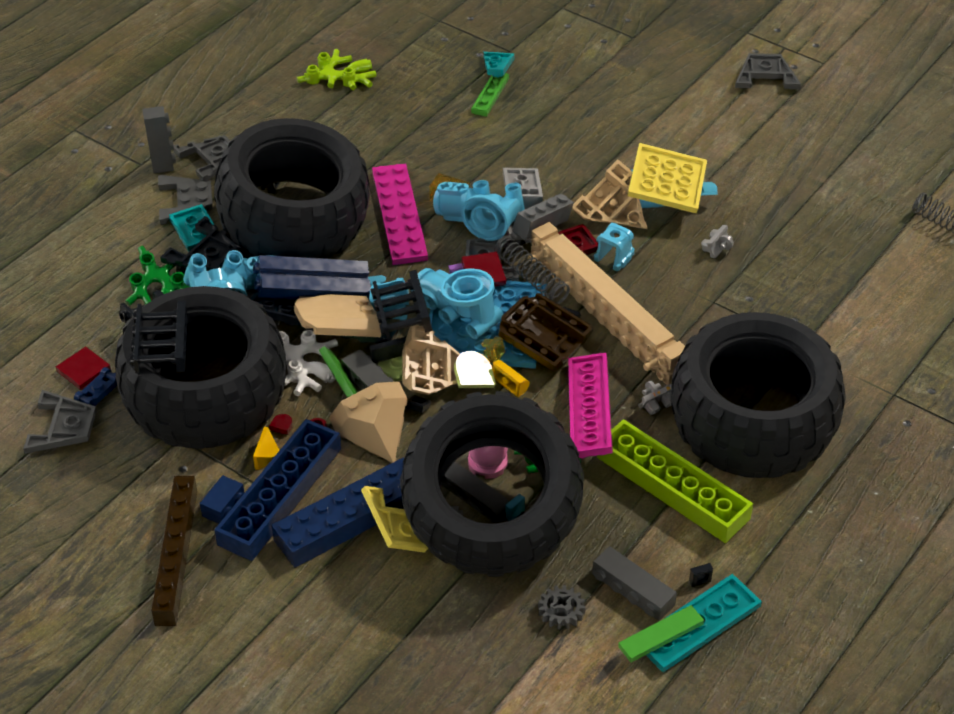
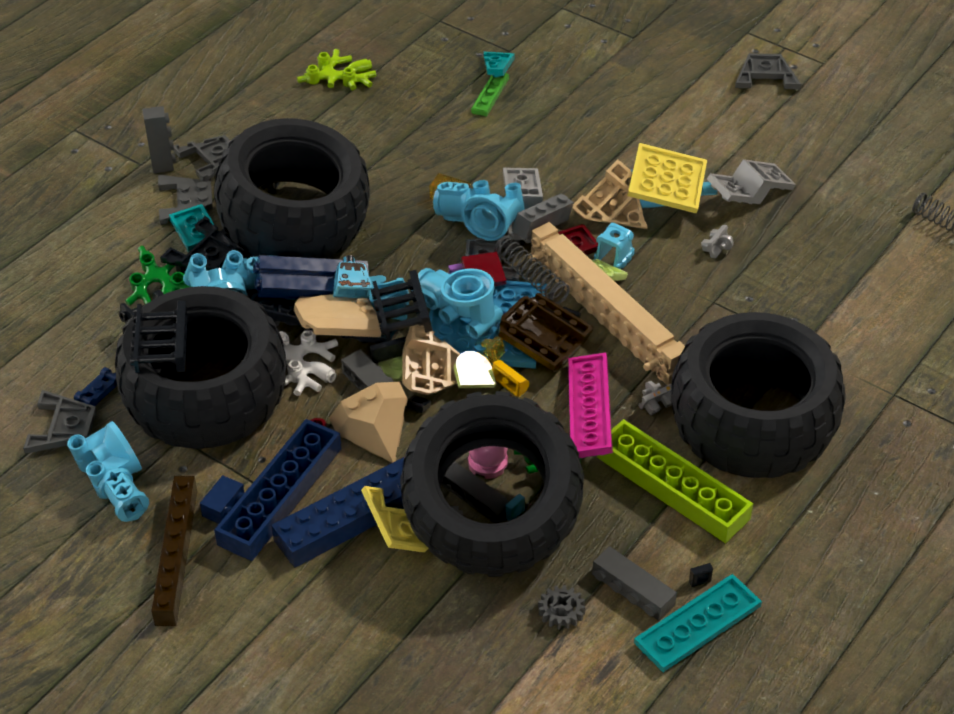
dark red tile [55,346,111,390] -> none
yellow slope [253,427,280,470] -> none
dark red tile [269,414,293,435] -> none
bright green tile [319,346,358,398] -> none
dark pink plate [372,163,428,265] -> none
bright green tile [618,605,704,663] -> none
none -> medium azure piece [67,421,149,522]
none -> medium azure torso [333,255,372,299]
none -> yellowish green tile [592,259,628,281]
none -> light grey bracket [707,159,796,204]

